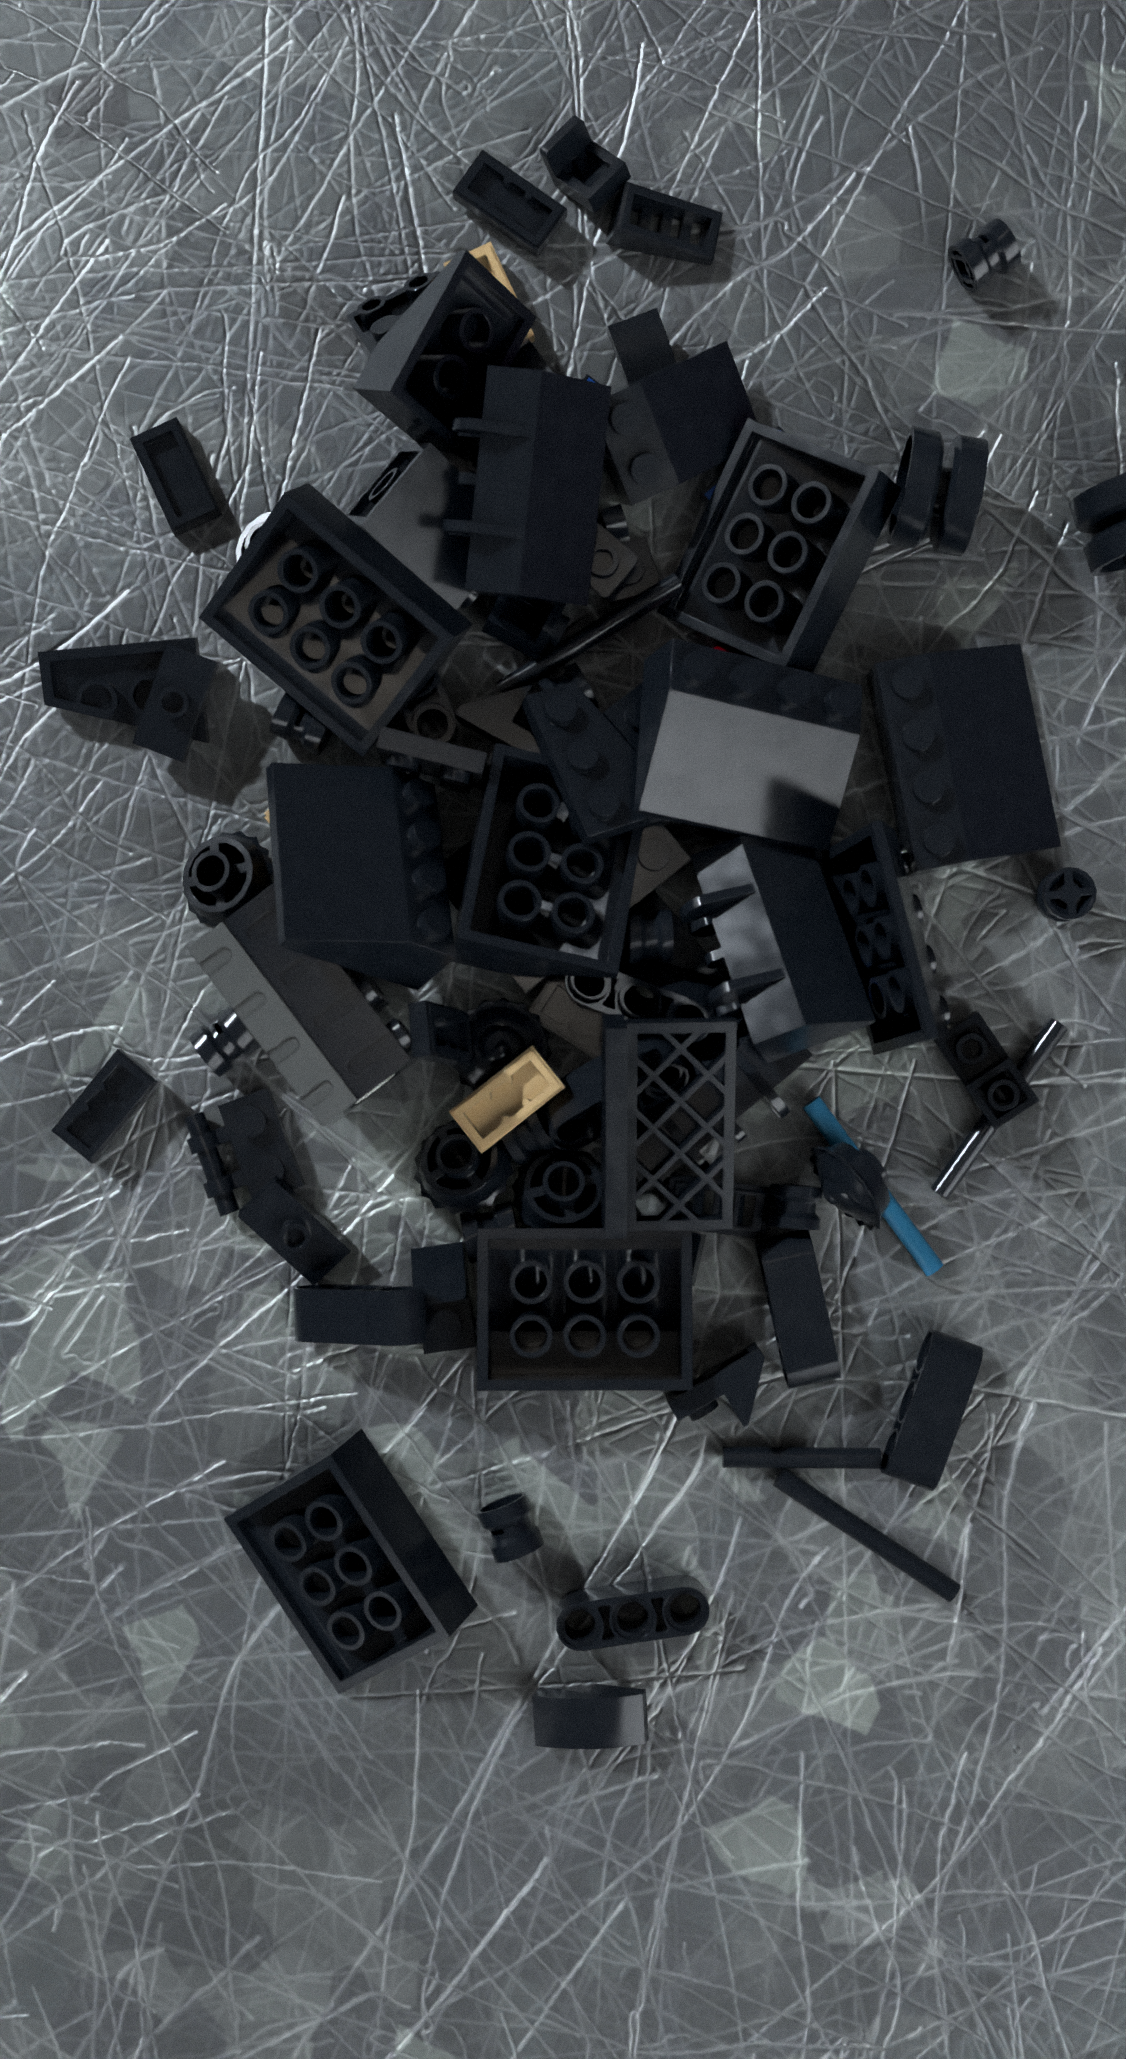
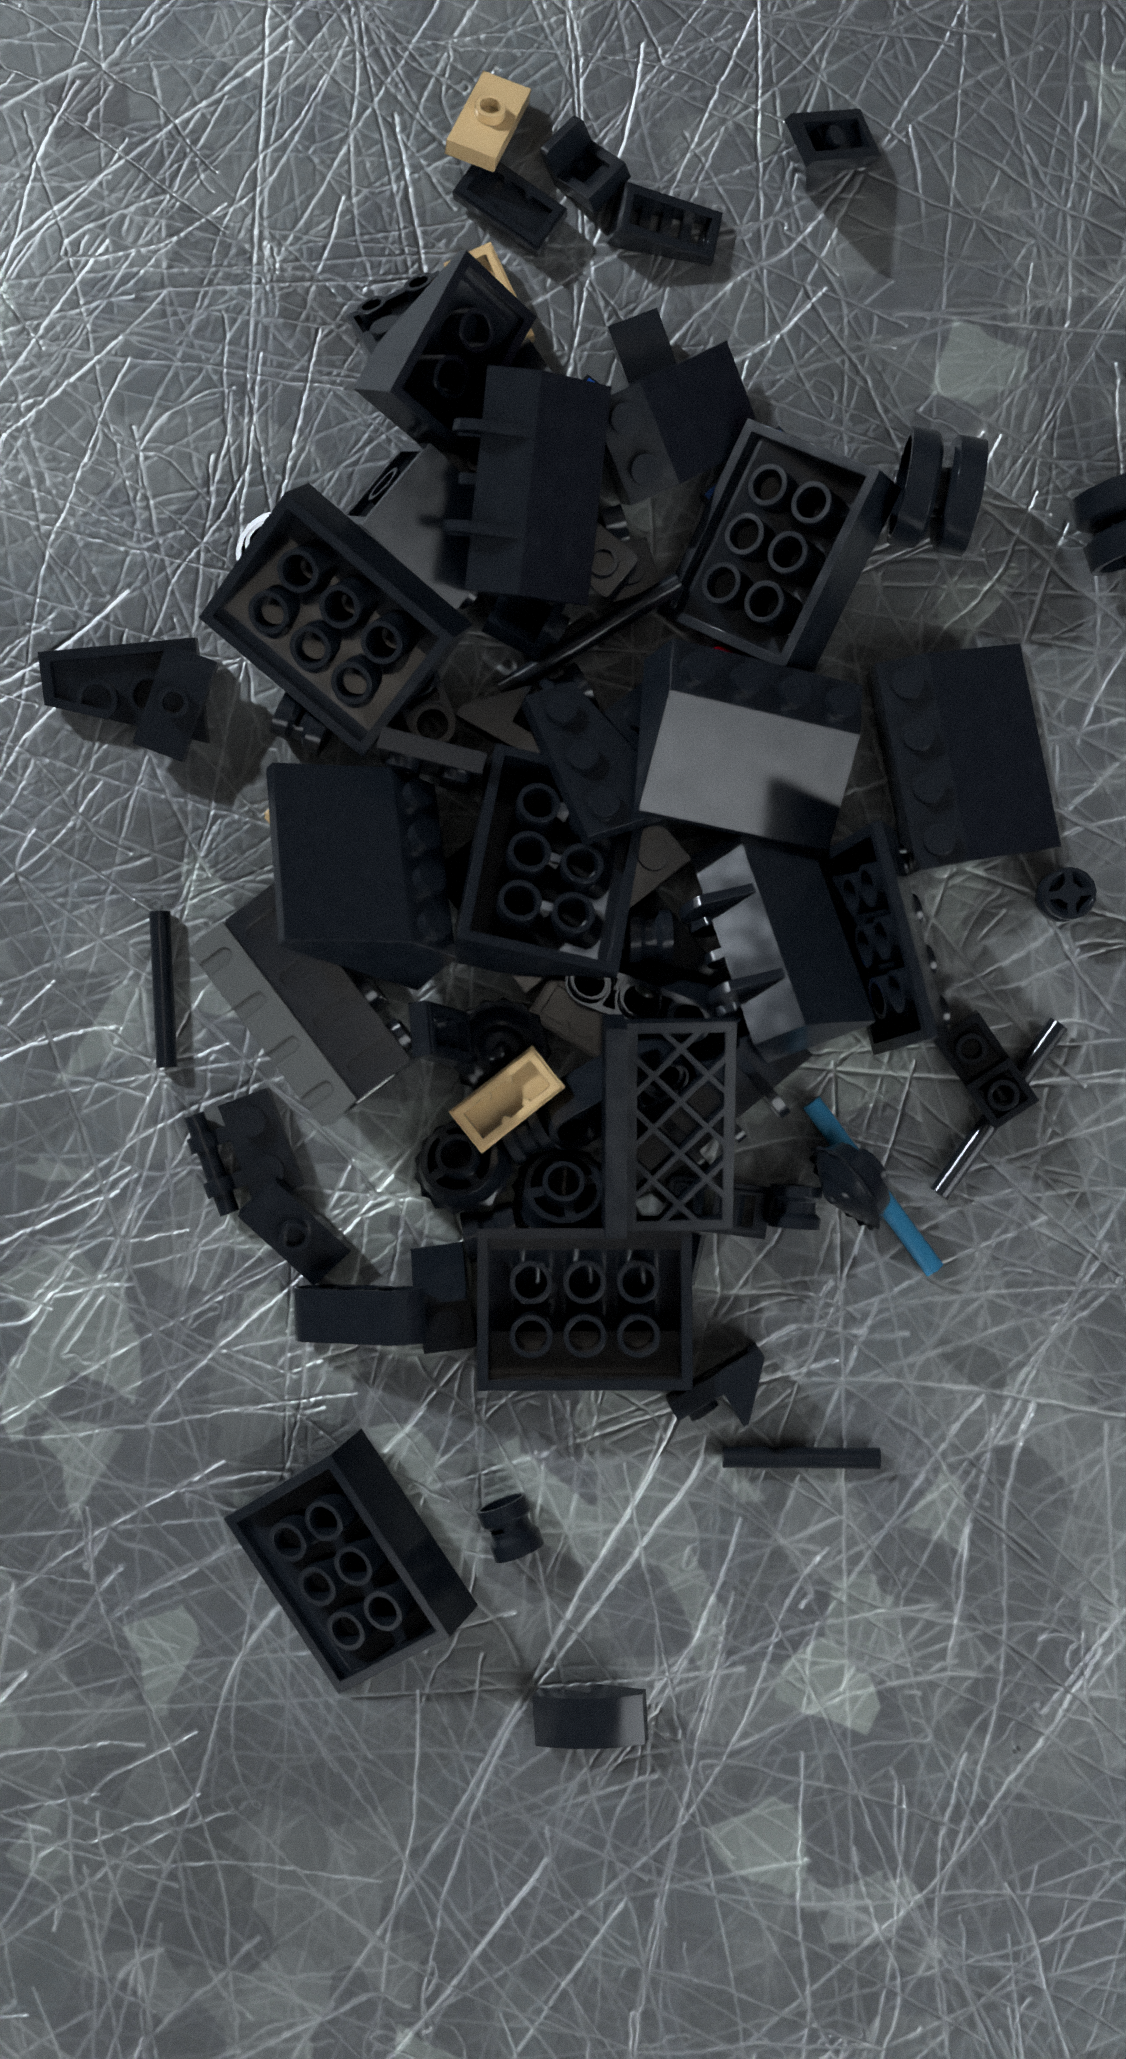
black plate [51,1049,161,1164] -> none
black tile [130,417,223,537] -> none
black piece [183,831,273,928] -> none
black wheel [189,1005,261,1077] -> none
black beam [556,1575,710,1651] -> none
black beam [755,1230,841,1389] -> none
black bar [773,1468,960,1602] -> none
black beam [880,1329,983,1491] -> none
black wheel [948,218,1021,293] -> none
none -> black bar [149,911,178,1068]
none -> tan plate [445,71,531,172]
none -> black slope [784,109,881,193]

